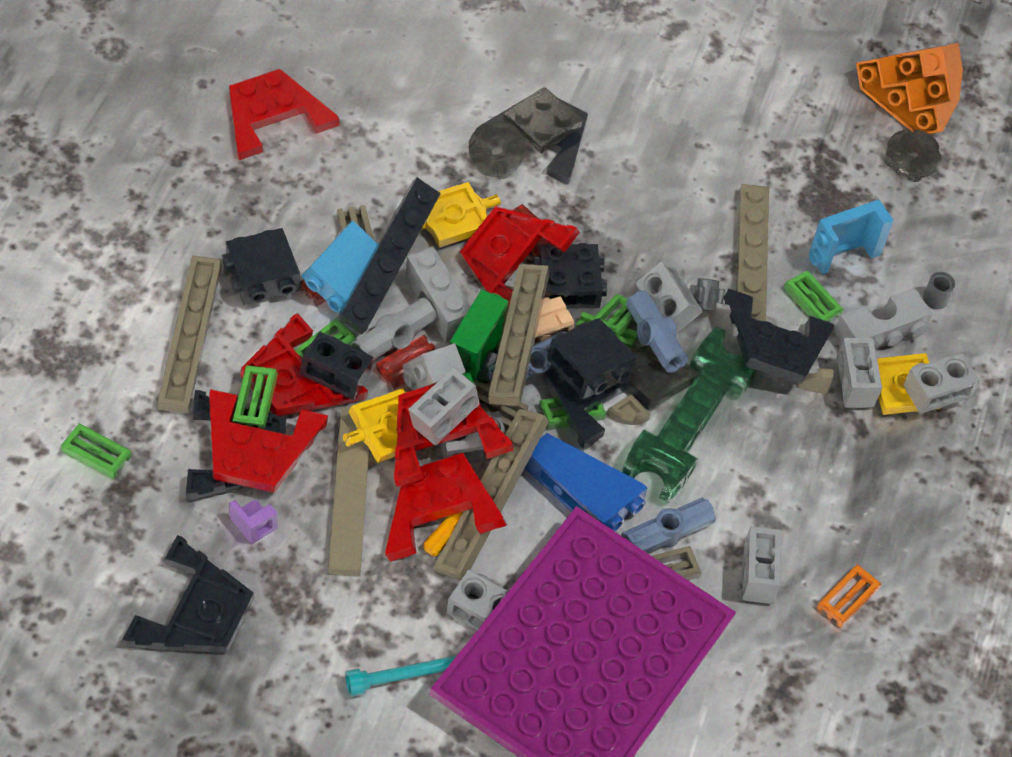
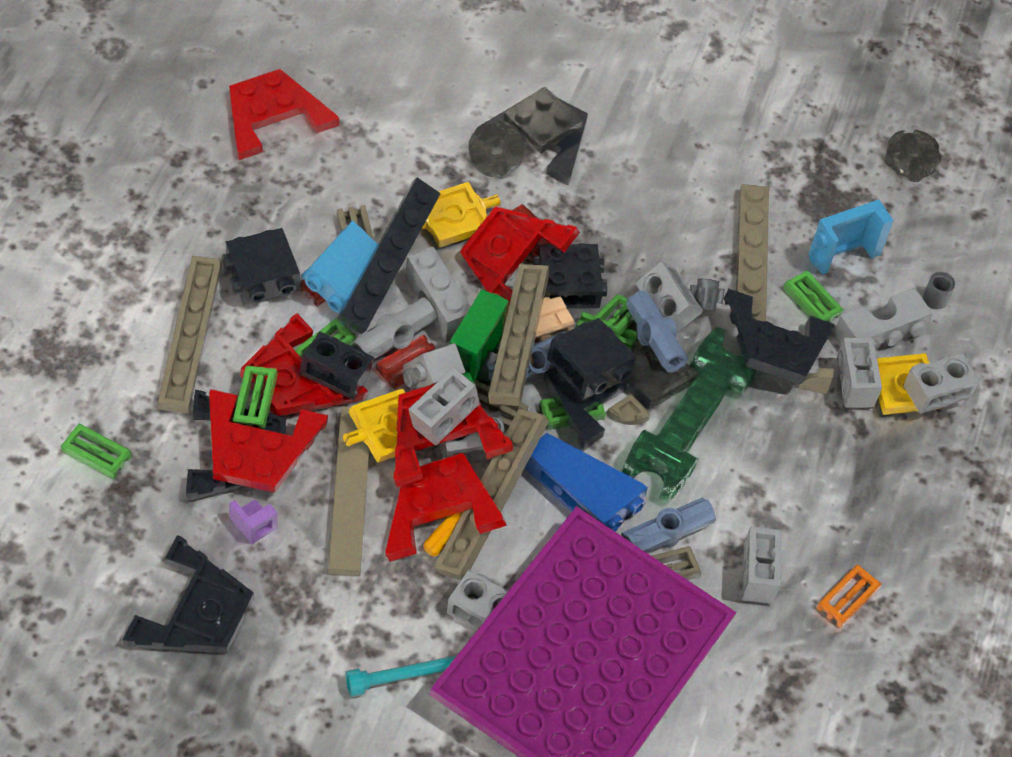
orange brick [856,43,963,136] -> none

